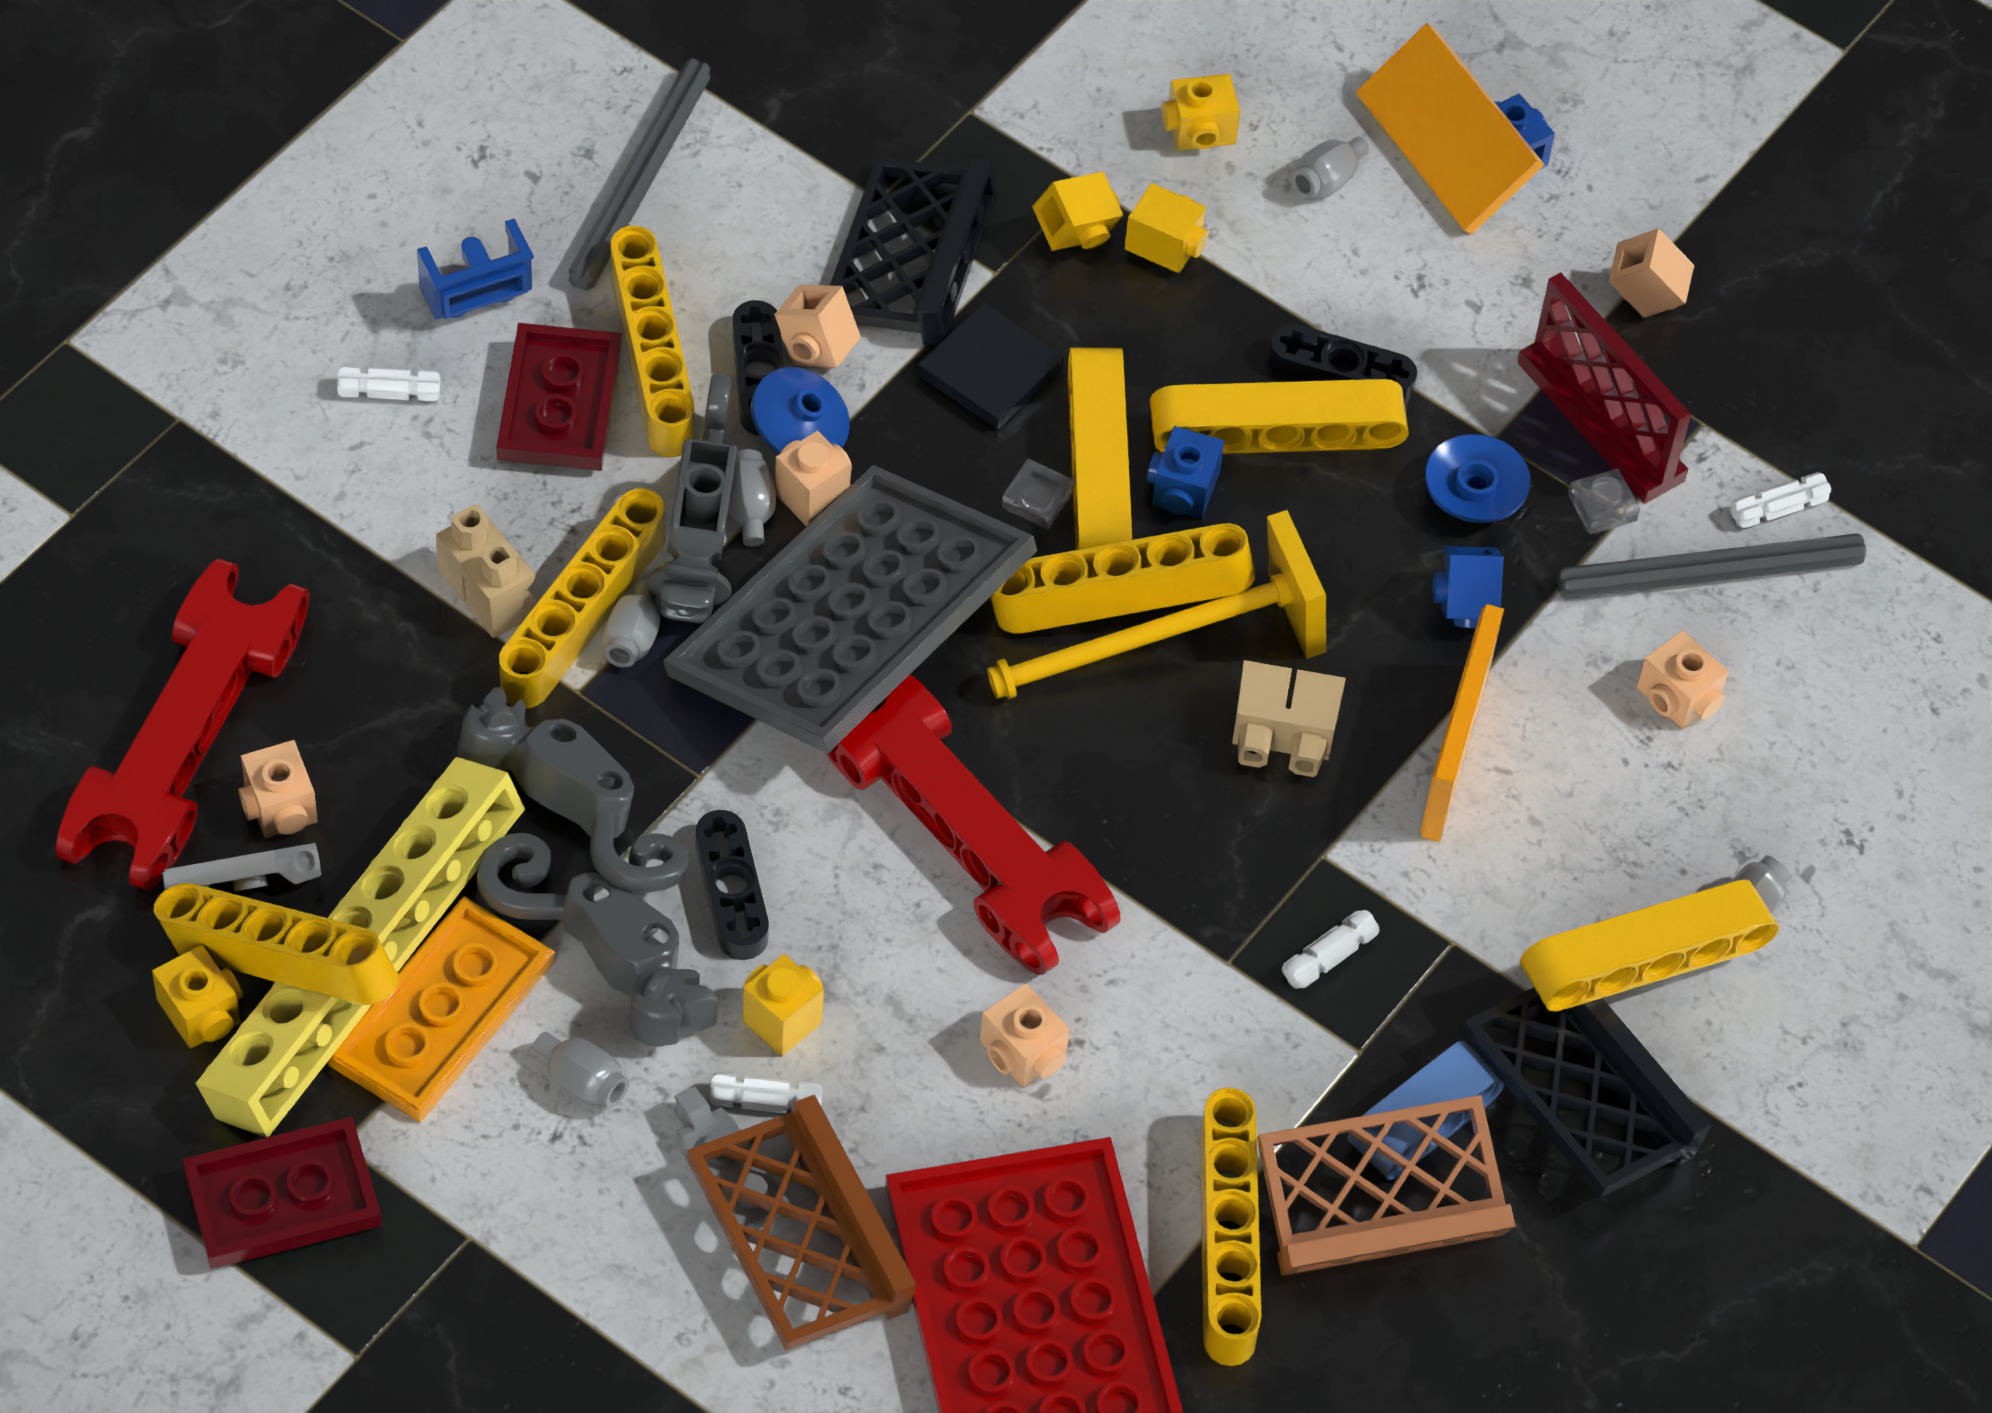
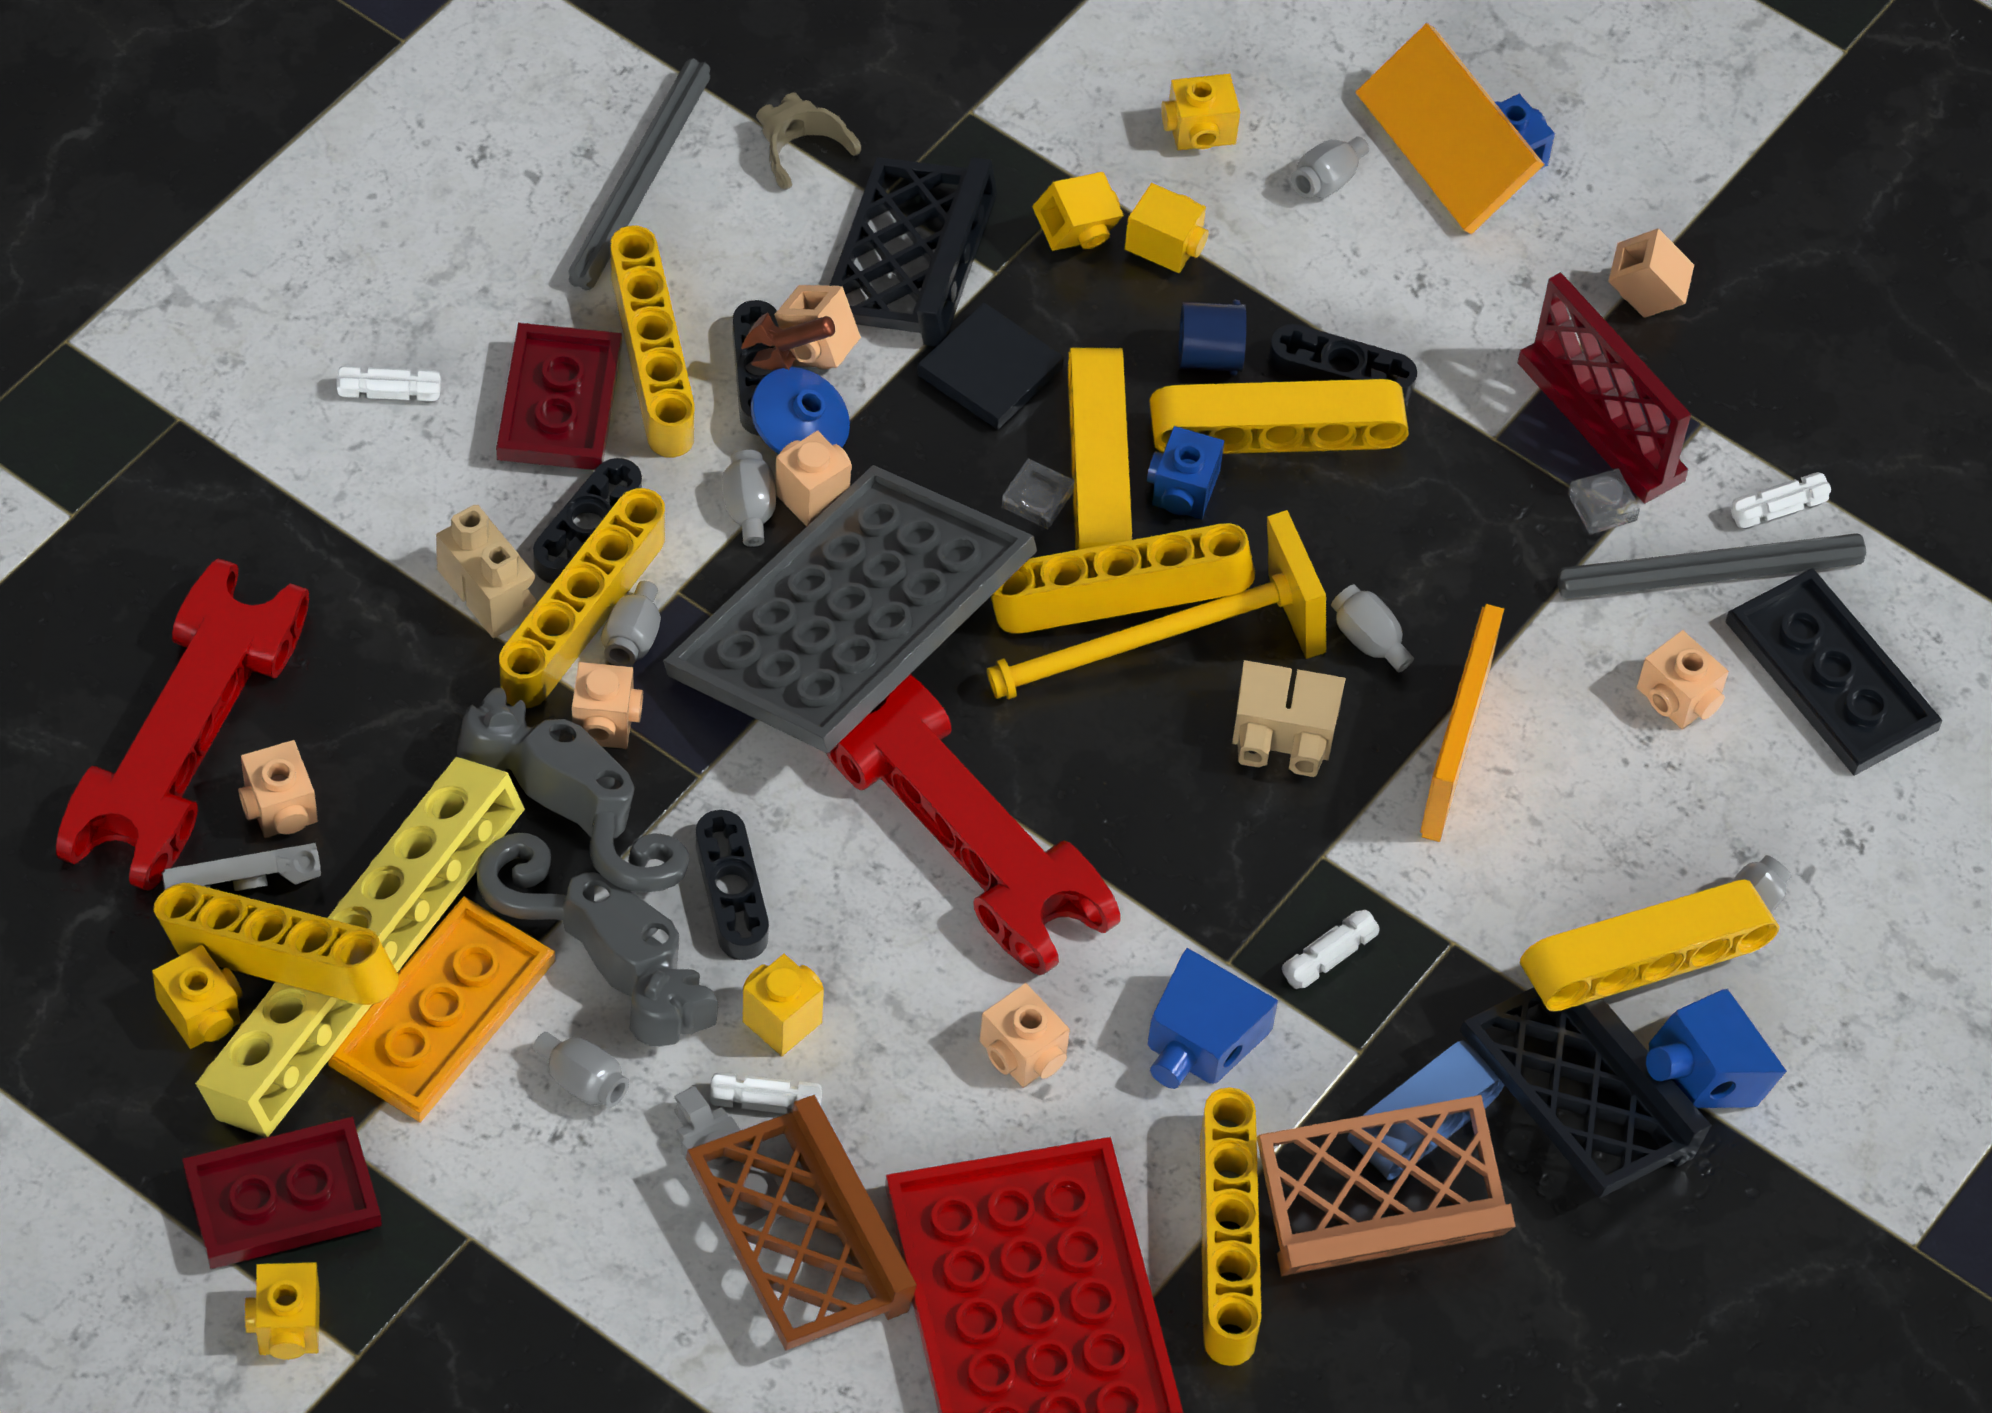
blue window [417,218,534,320] -> none
dark grey animal [647,373,737,624] -> none
blue dish [1425,434,1531,523] -> none
blue brick [1432,546,1504,628] -> none
none -> yellow brick [245,1263,320,1359]
none -> black beam [533,458,642,584]
none -> light nougat brick [572,662,643,749]
none -> copper bar [741,313,835,371]
none -> dark tan helmet [756,92,861,190]
none -> blue torso [1147,948,1278,1089]
none -> dark blue piece [1178,299,1246,376]
none -> light grey plant [1331,584,1414,672]
none -> blue torso [1646,989,1787,1108]
none -> black tile [1725,568,1942,776]

